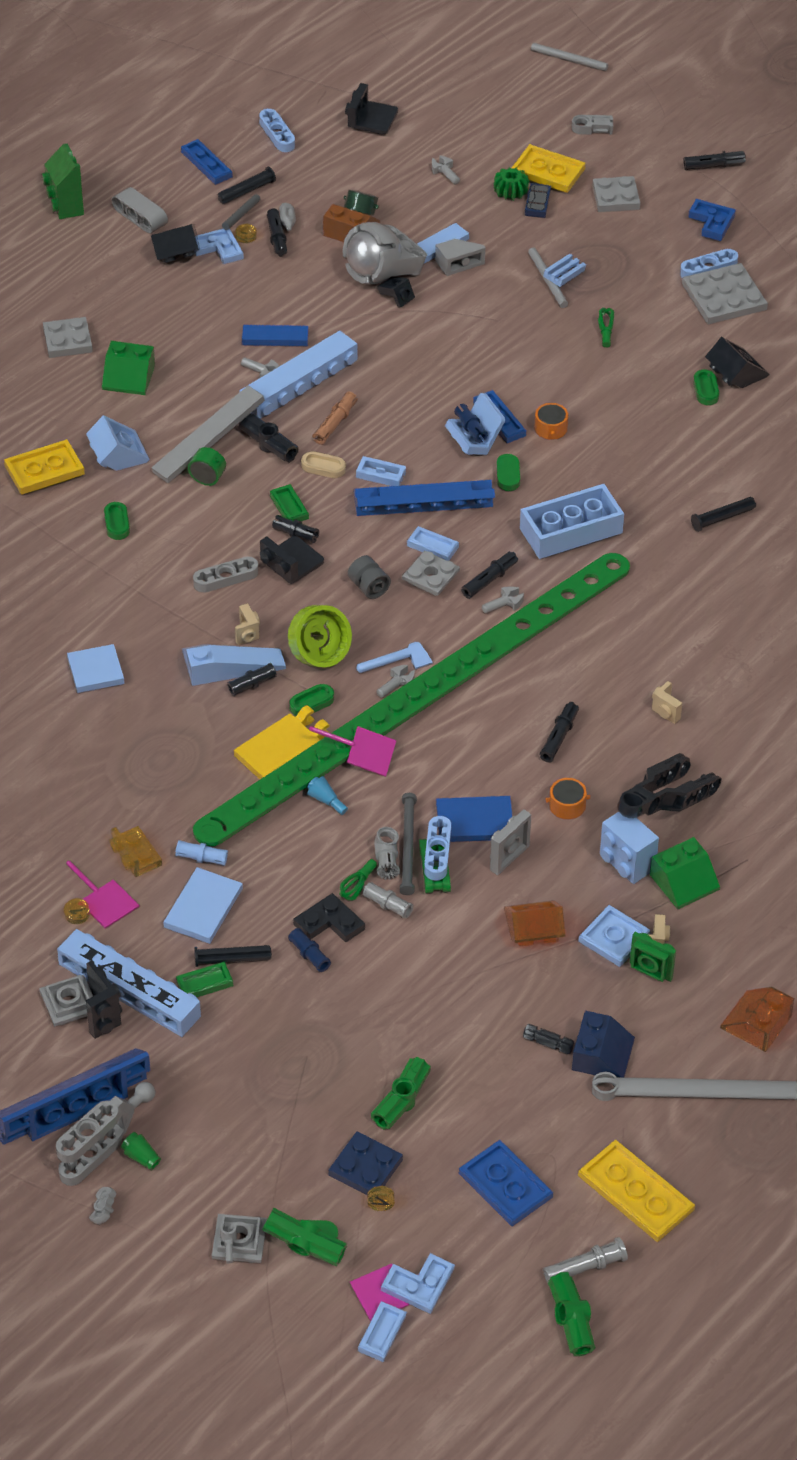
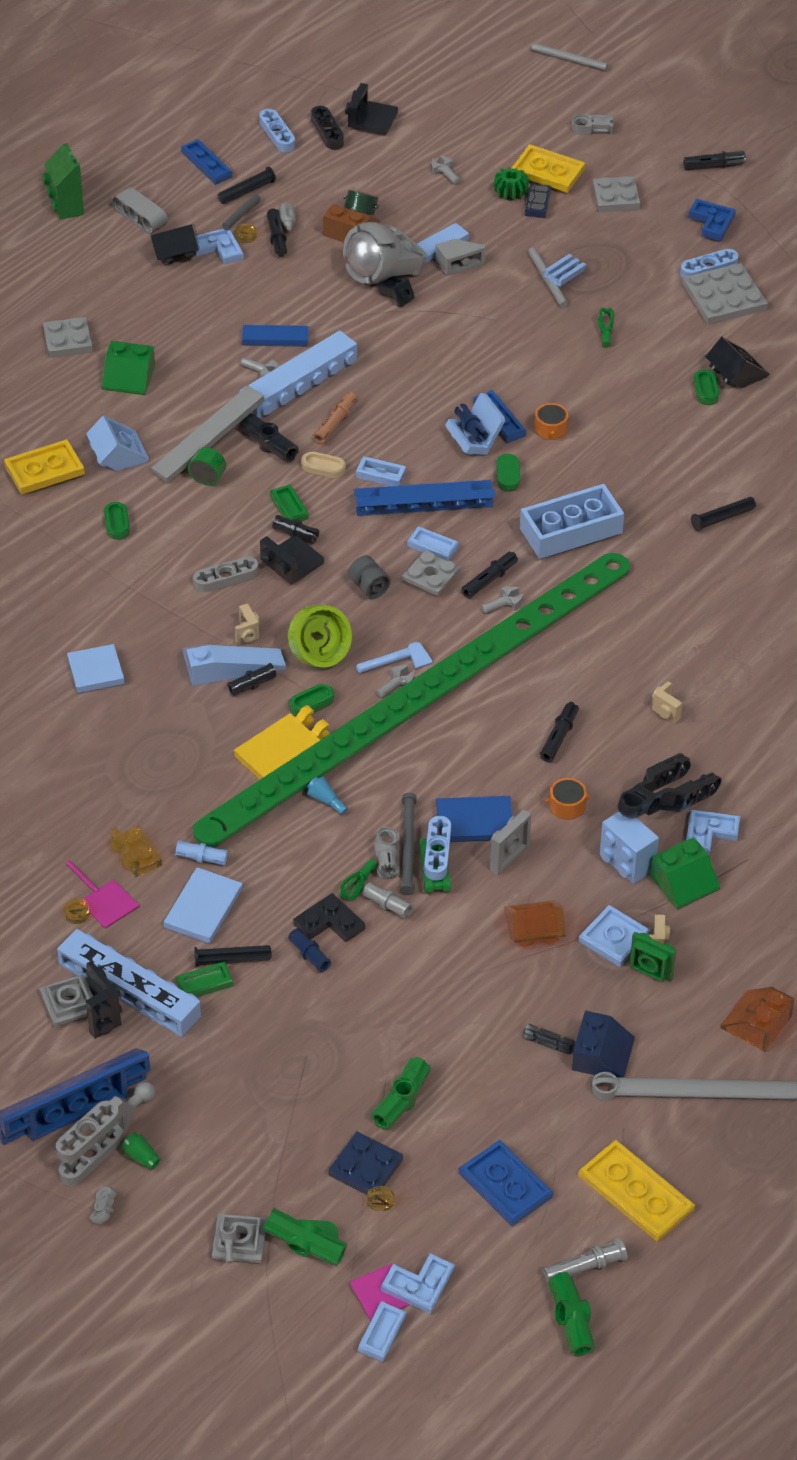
dark pink piece [309,726,396,777] -> none
none -> black beam [311,106,344,150]
none -> light blue tile [686,809,741,856]

